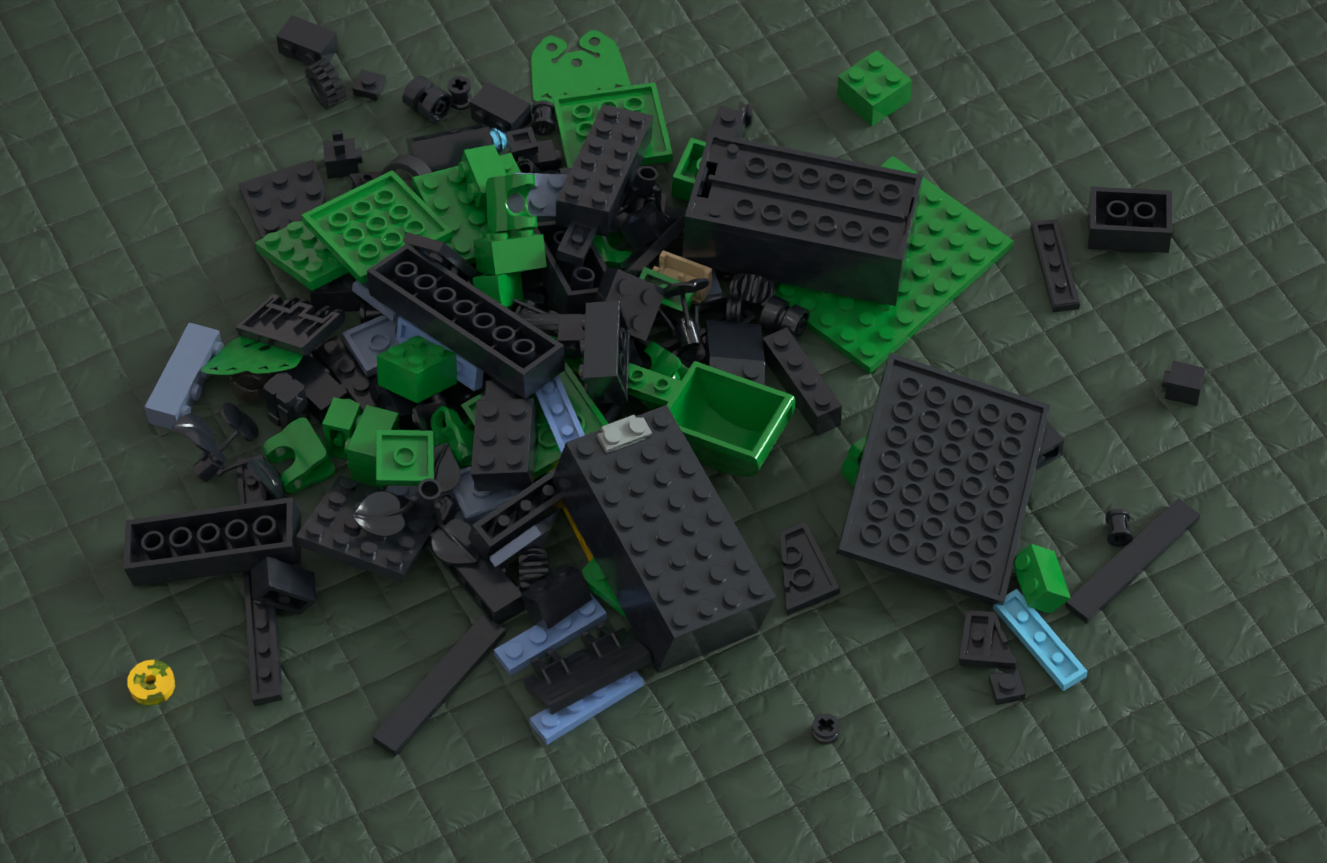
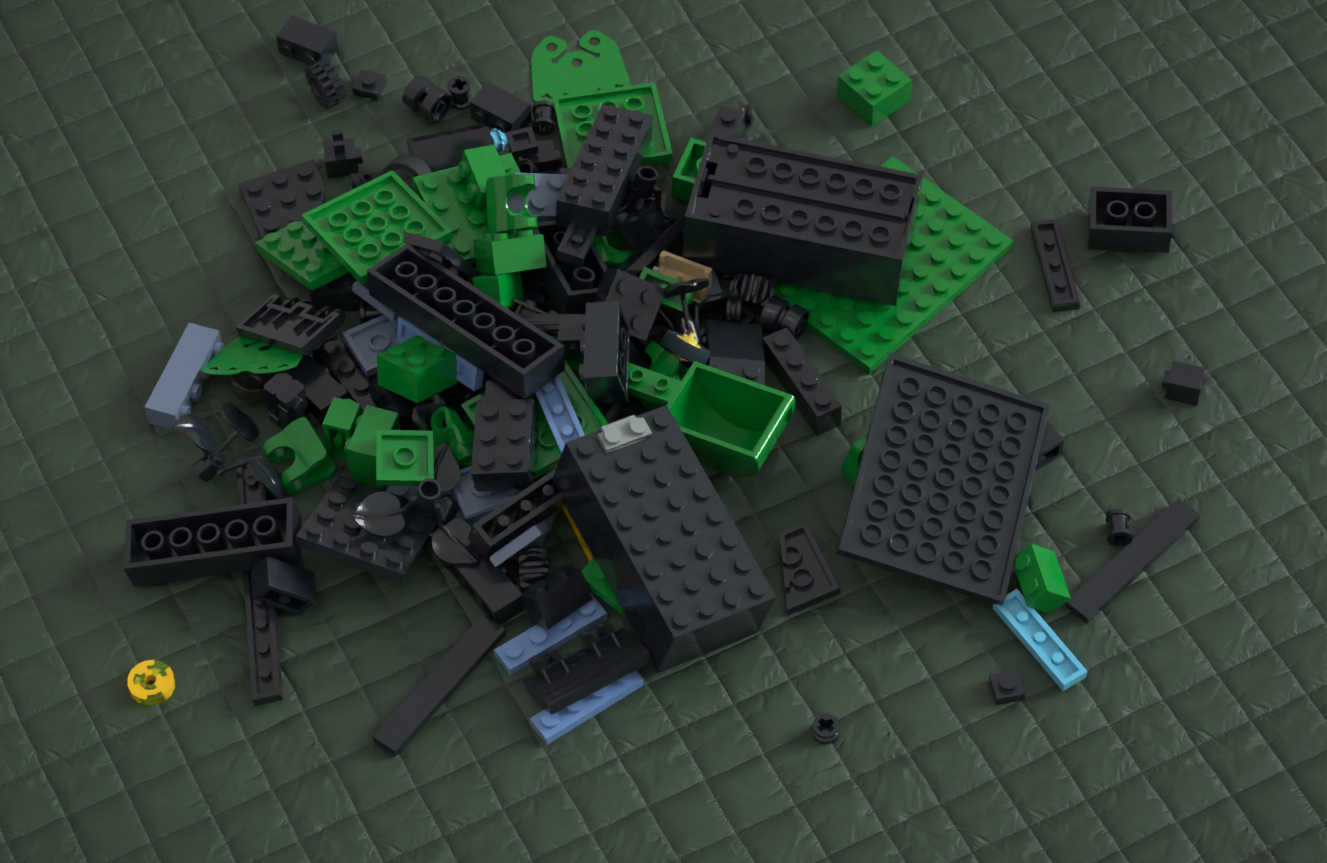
black wing [959,610,1016,670] -> none
none -> black wheel [661,330,710,364]

